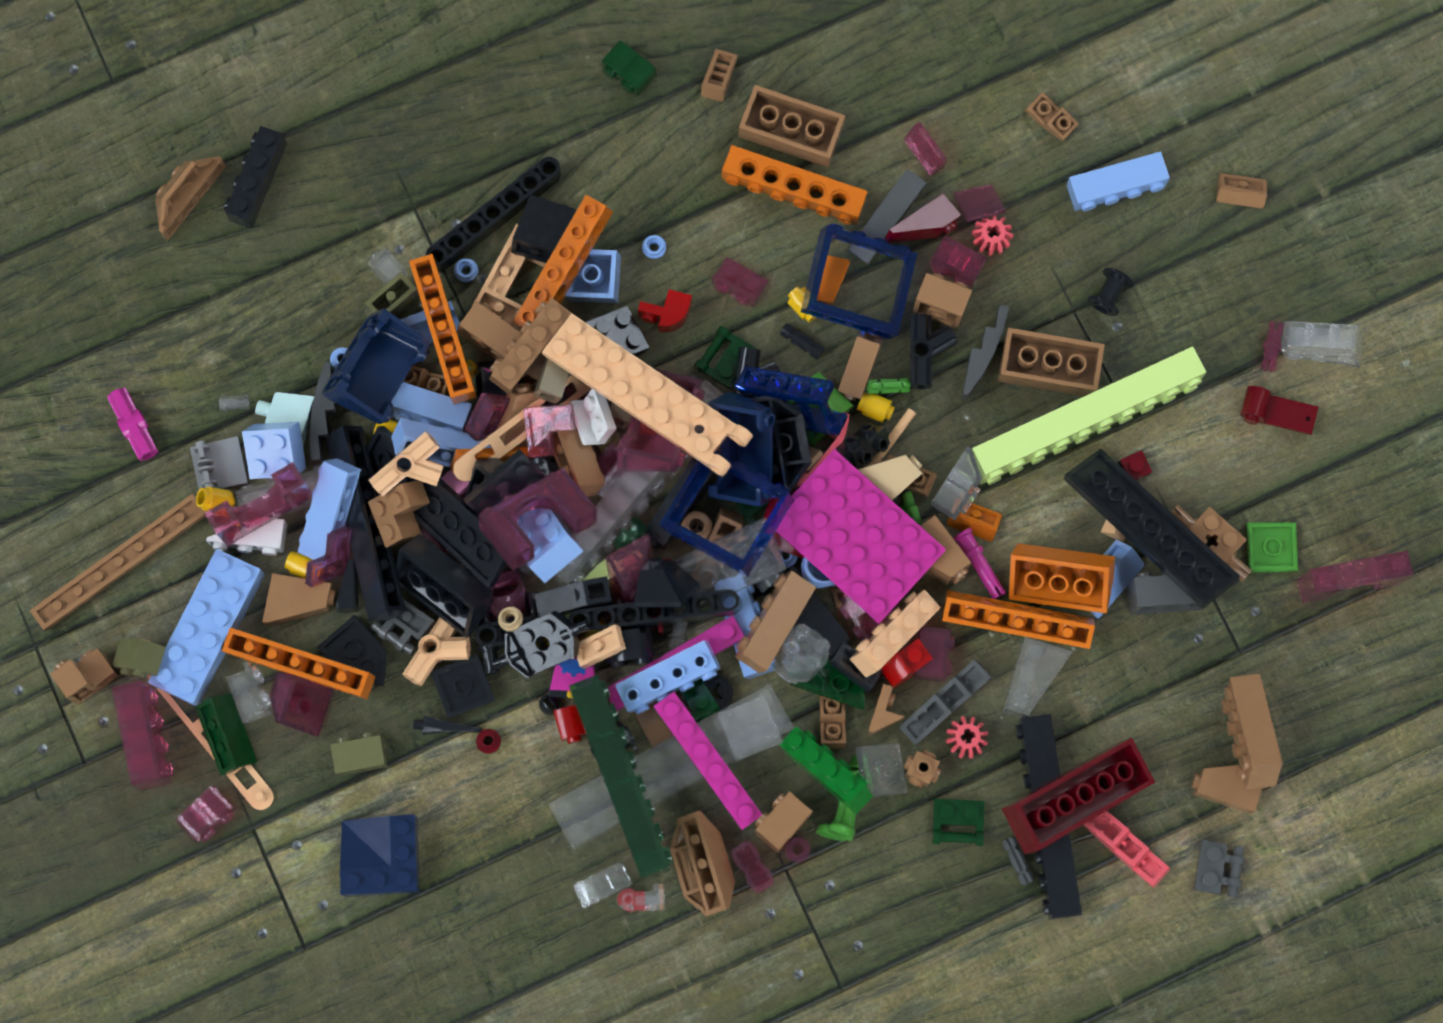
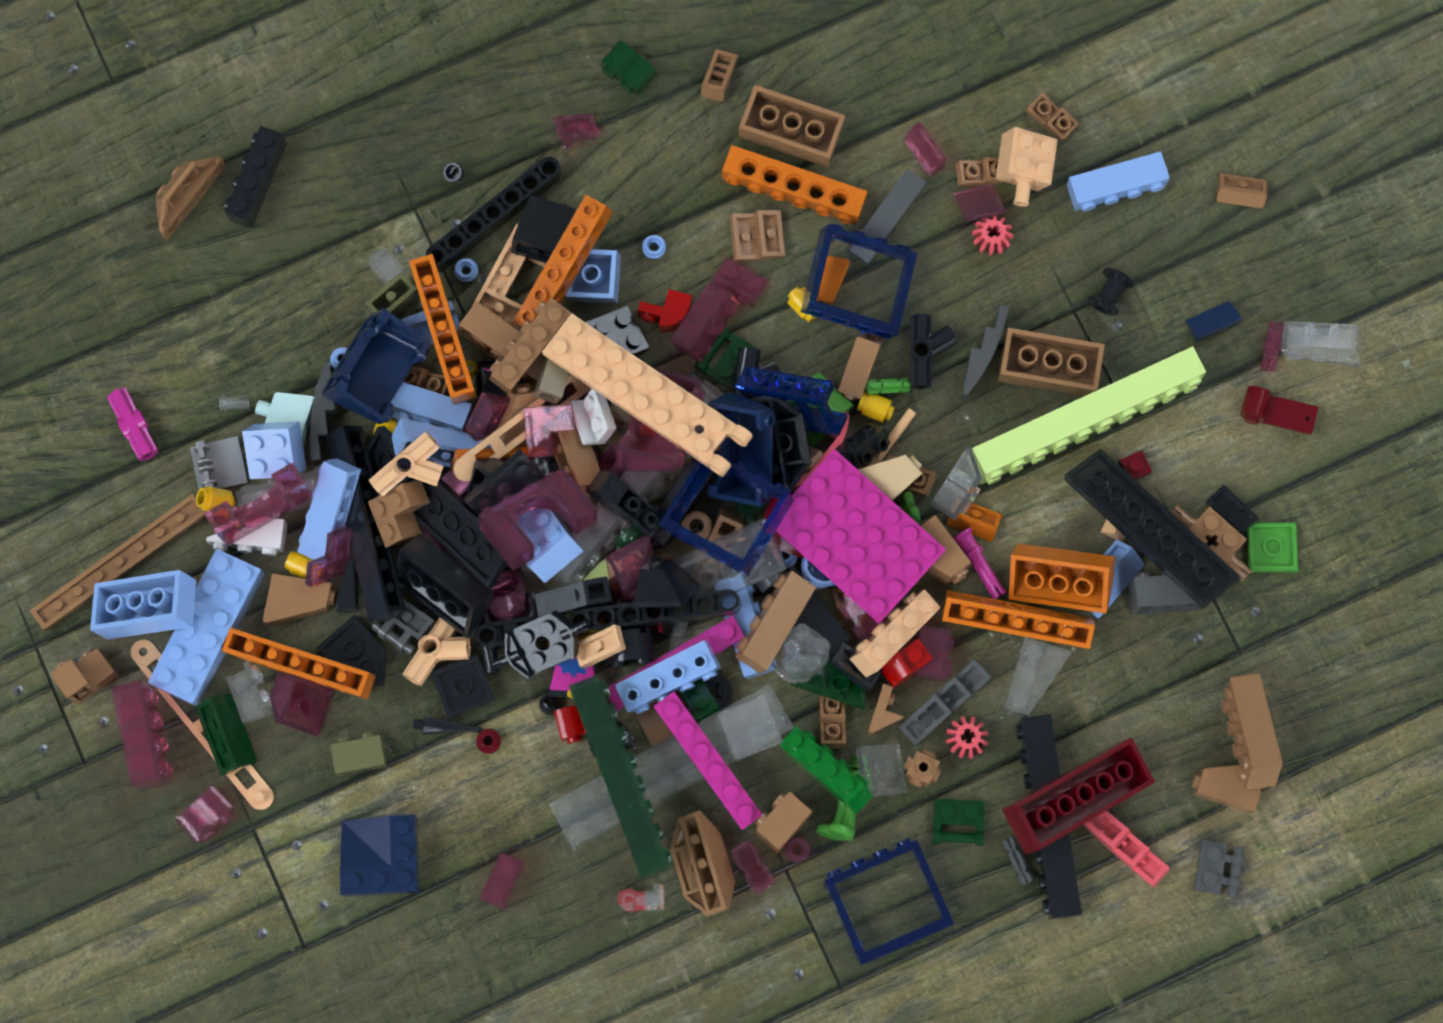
olive brick [112,638,166,679] -> none
tan plate [498,607,523,632] -> none
clear slope [573,862,633,908] -> none
black axle [780,323,825,359] -> none
slope [884,194,961,243] -> none
medium nougat brick [912,273,972,330] -> none
clear pink brick [930,236,987,288] -> none
clear pink arch [1297,550,1414,604] -> none
none -> light blue brick [90,570,196,640]
none -> black hinge [443,163,464,182]
none -> clear pink brick [480,852,525,911]
none -> clear pink slope [552,113,600,149]
none -> black slope [585,471,665,537]
none -> clear pink brick [669,282,740,362]
none -> medium nougat slope [729,210,785,262]
none -> clear blue window [823,838,954,966]
none -> medium nougat slope [955,157,1005,186]
none -> light nougat brick [996,127,1058,207]
none -> dark blue slope [1185,301,1242,342]
none -> black plate [1206,485,1259,535]

